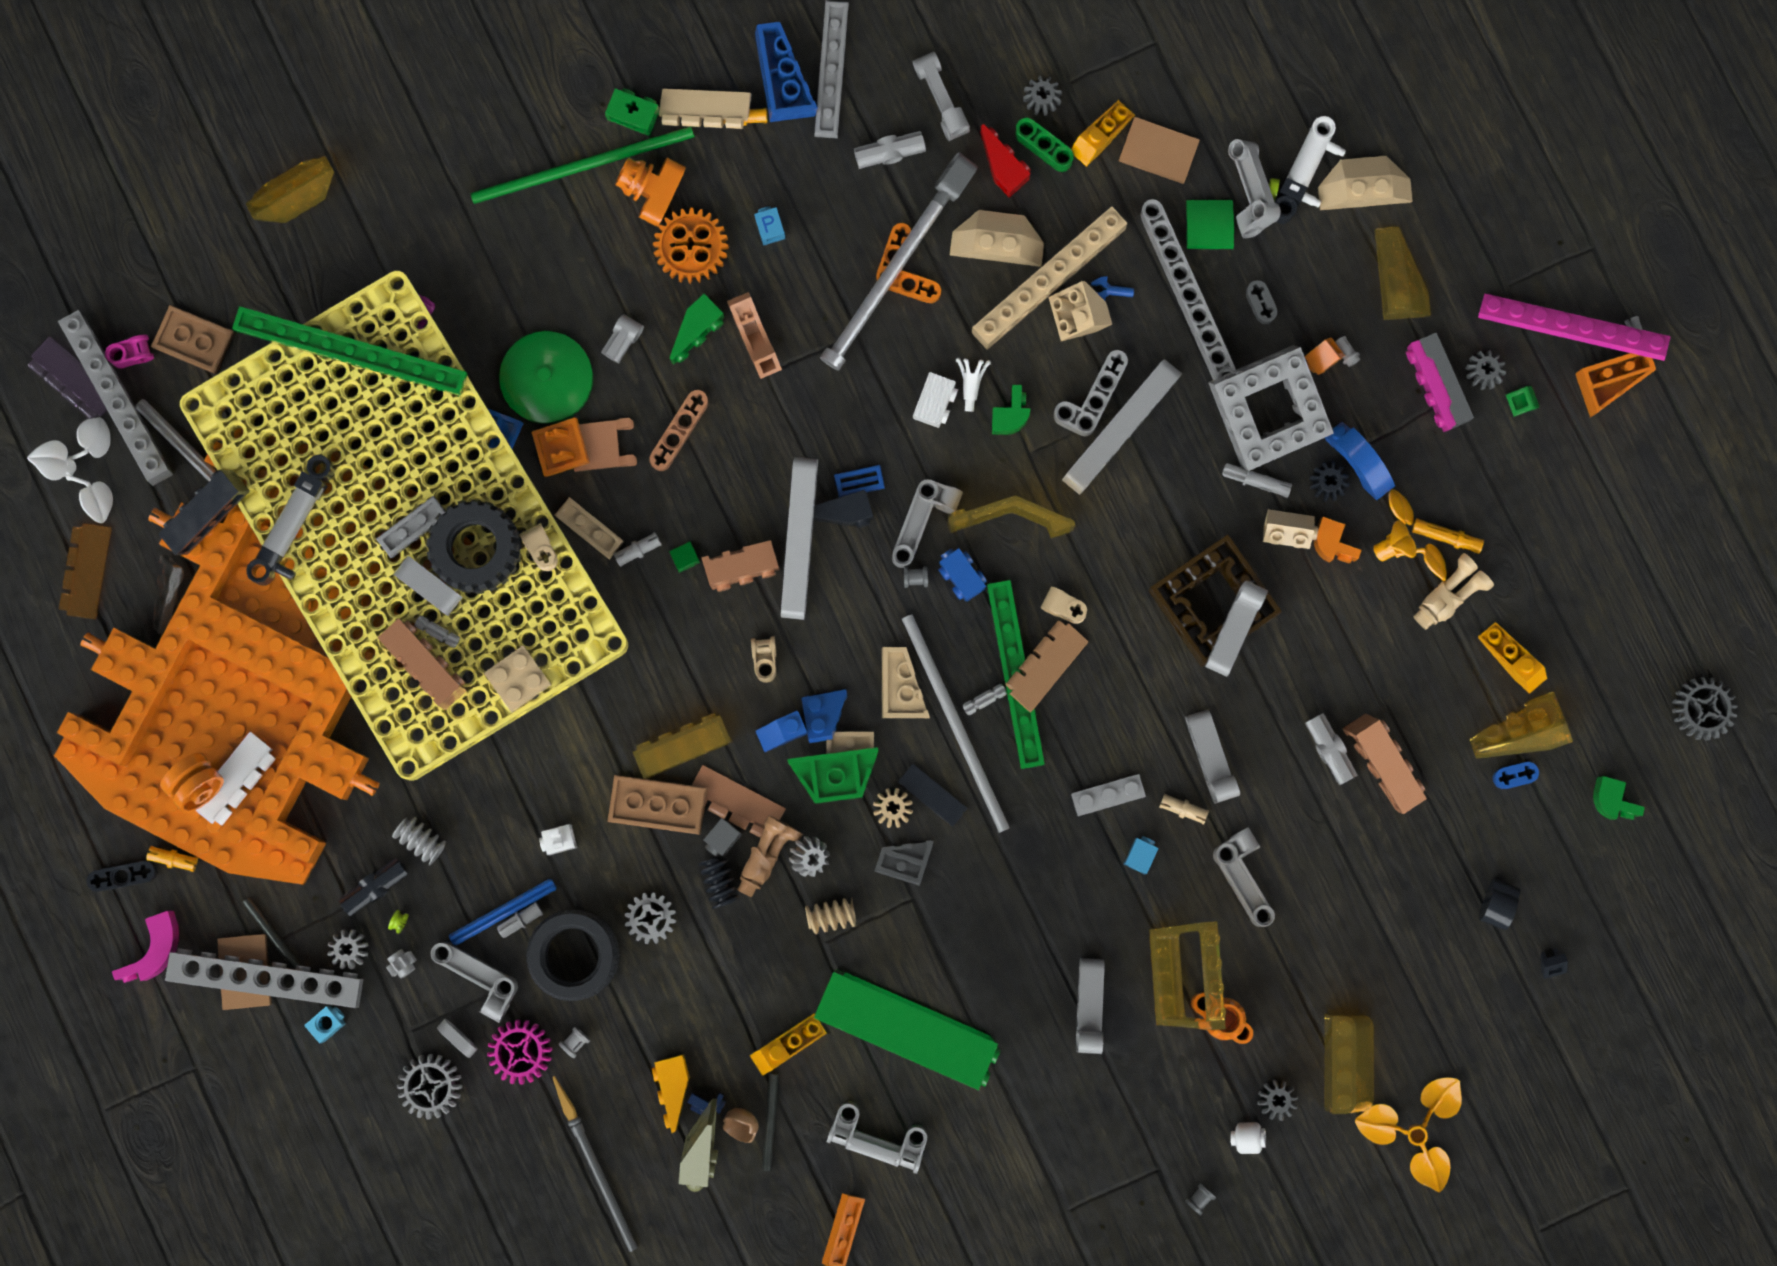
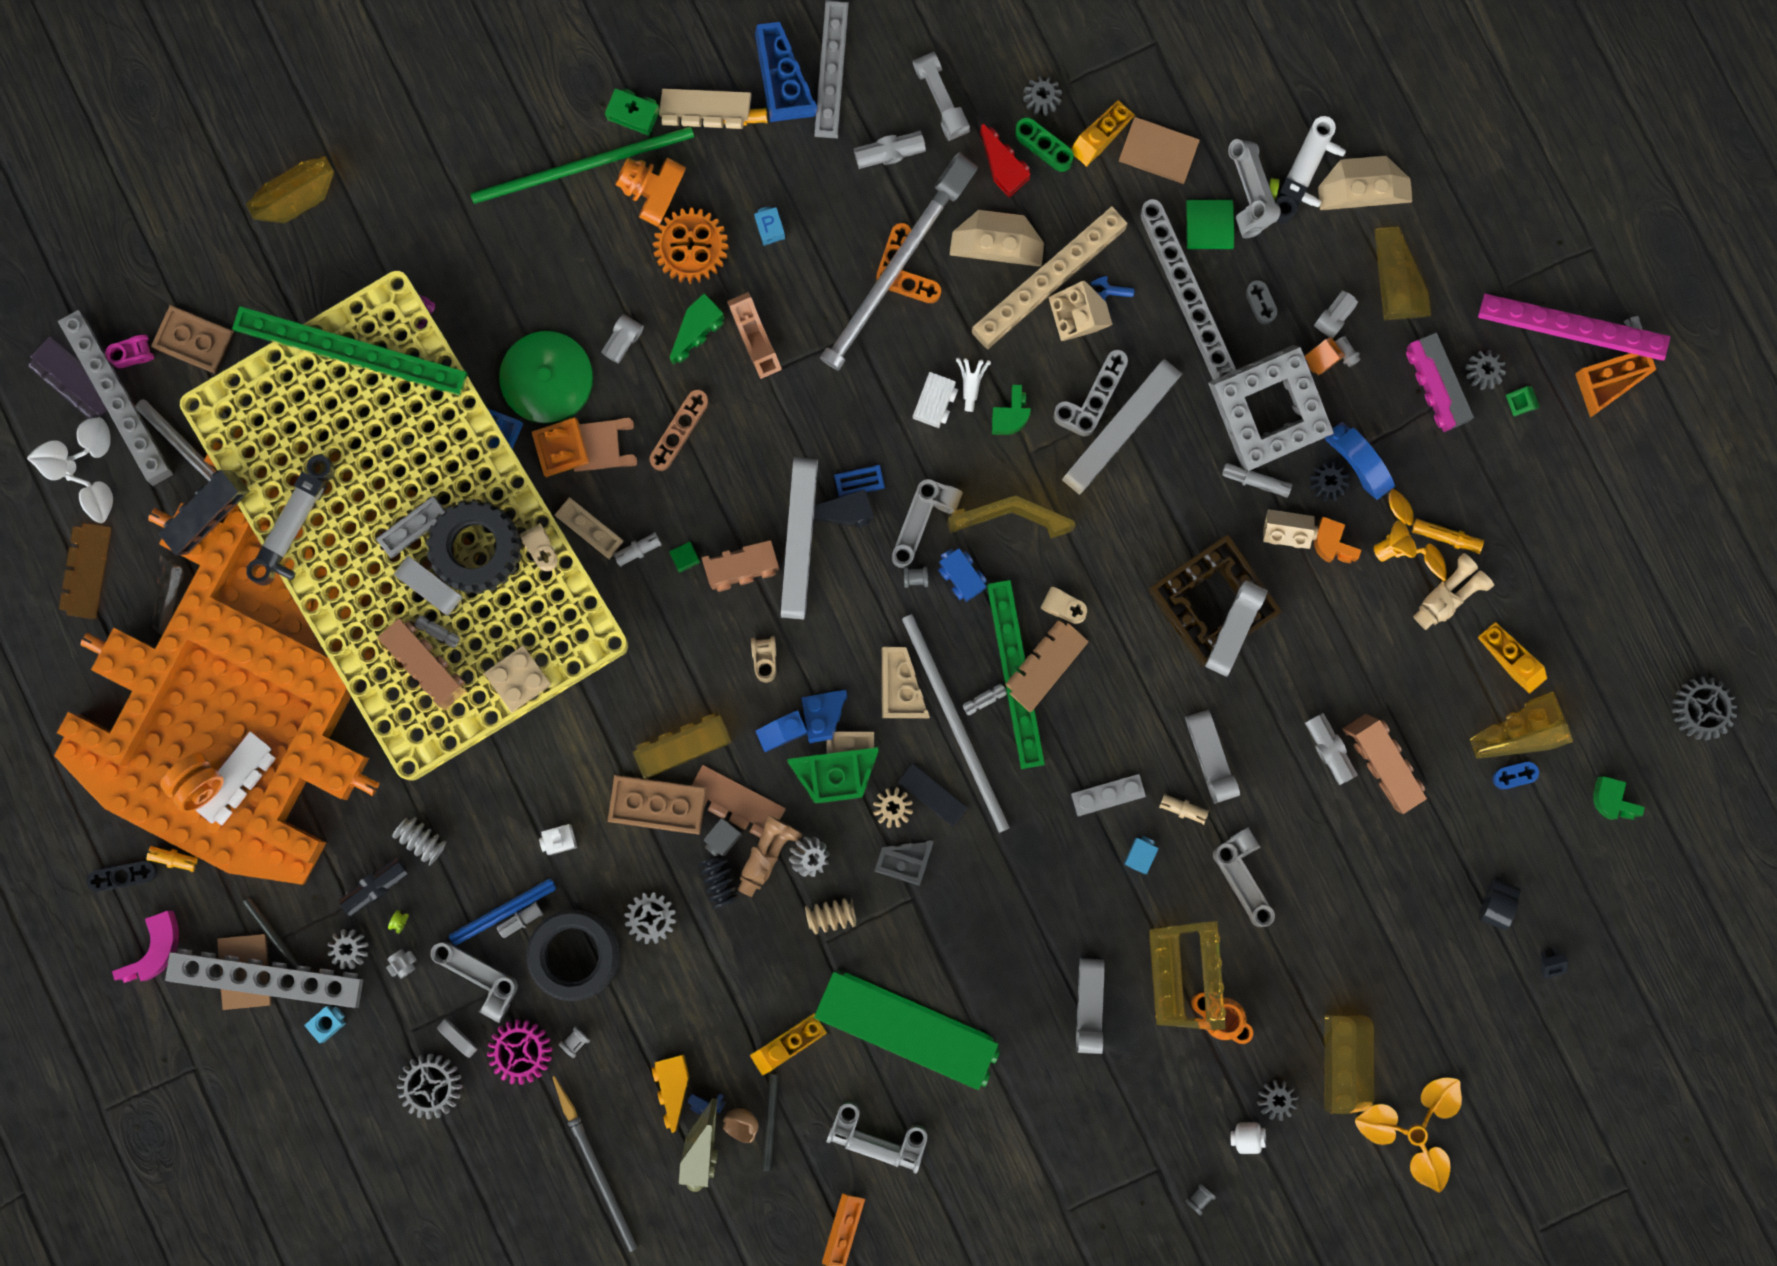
none -> light grey piece [1314,290,1358,339]

